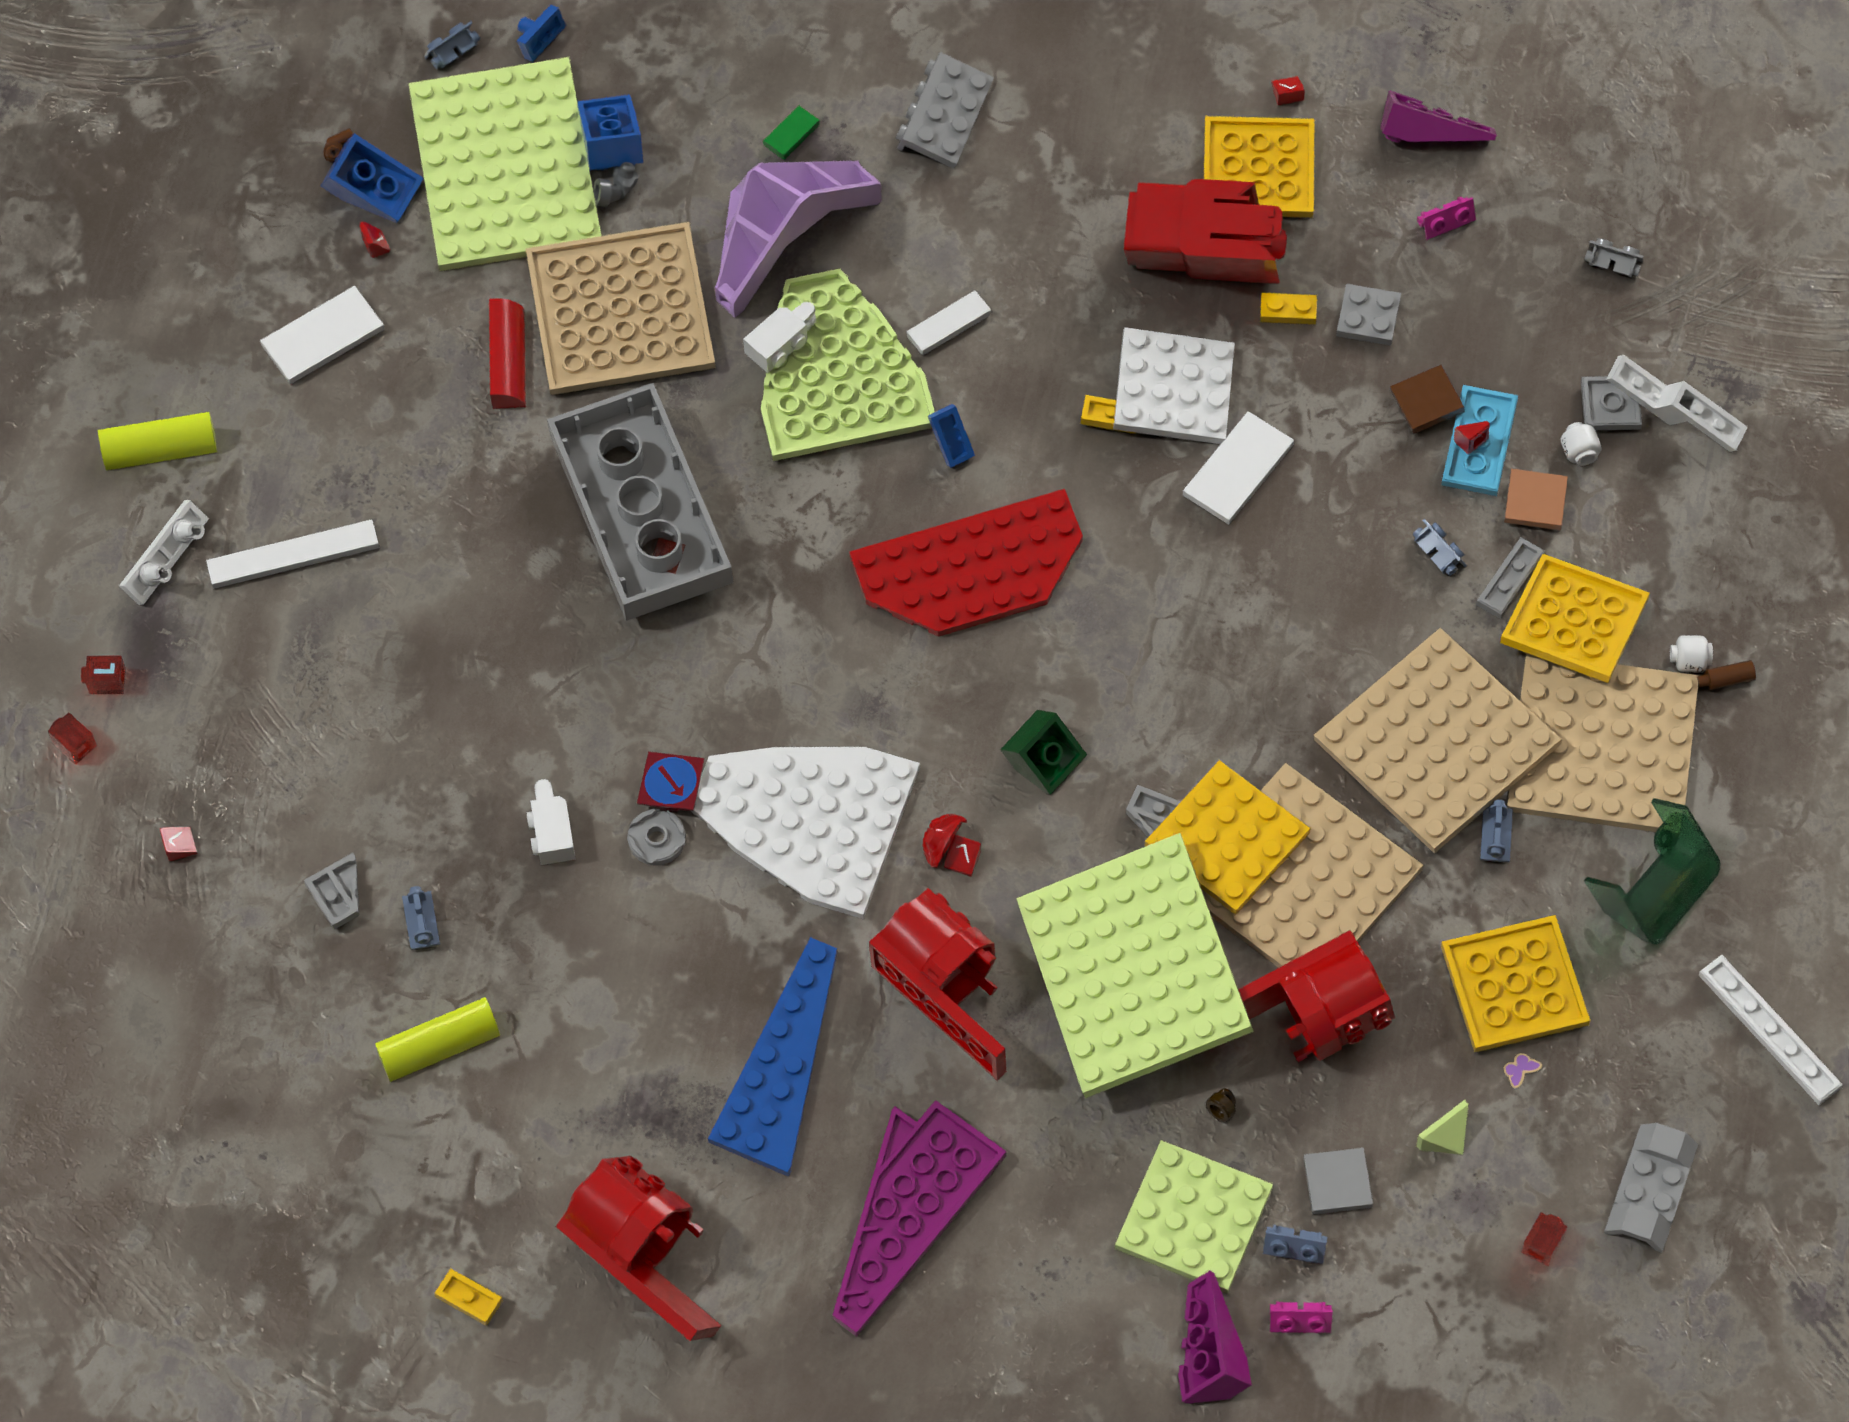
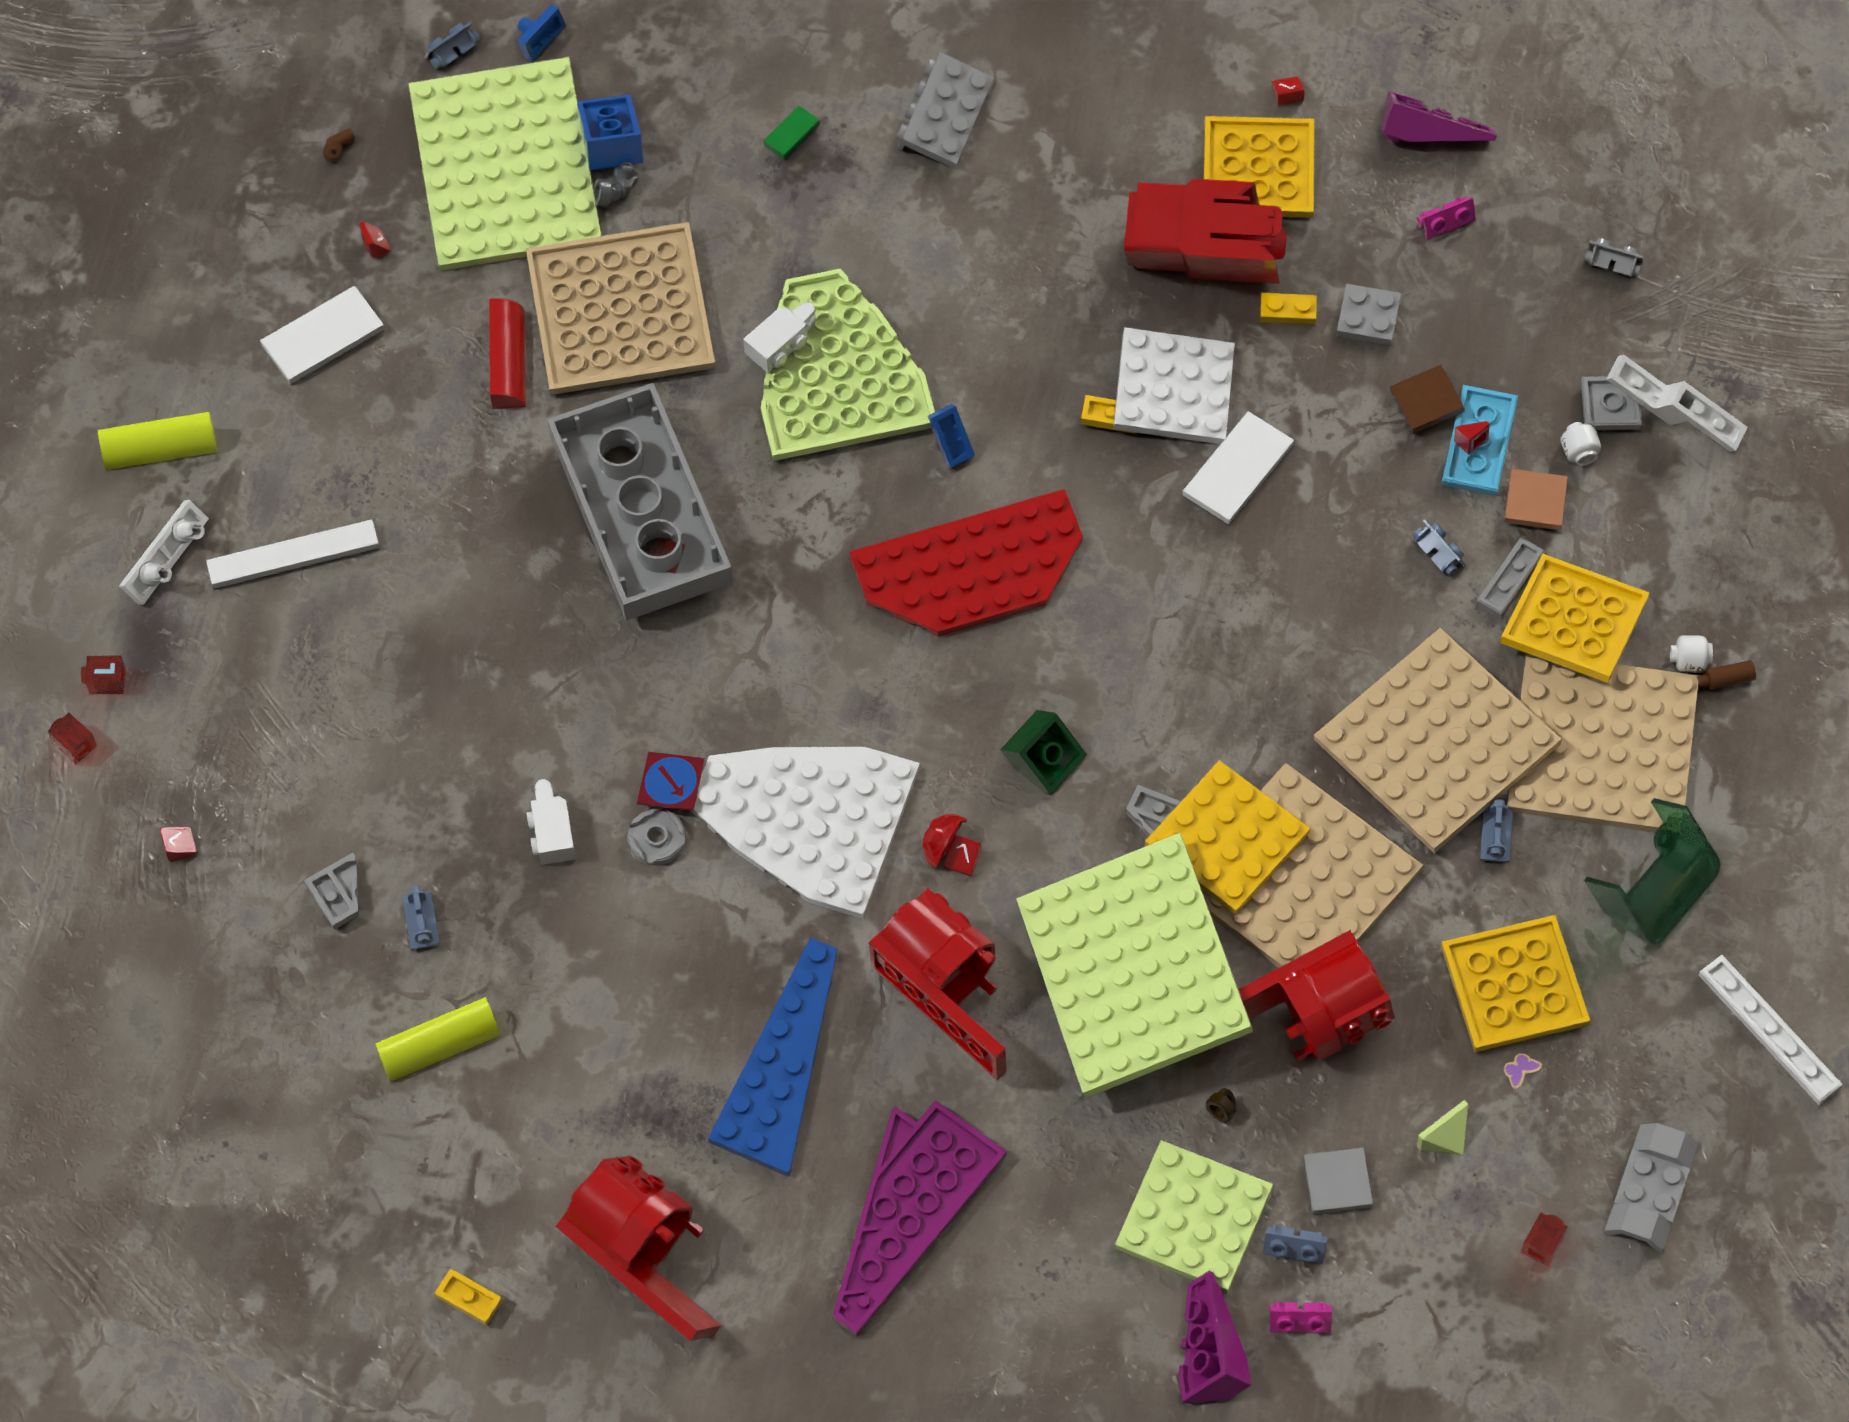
blue slope [320,133,424,223] -> none
lavender panel [715,161,881,318] -> none
white tile [907,290,991,356] -> none

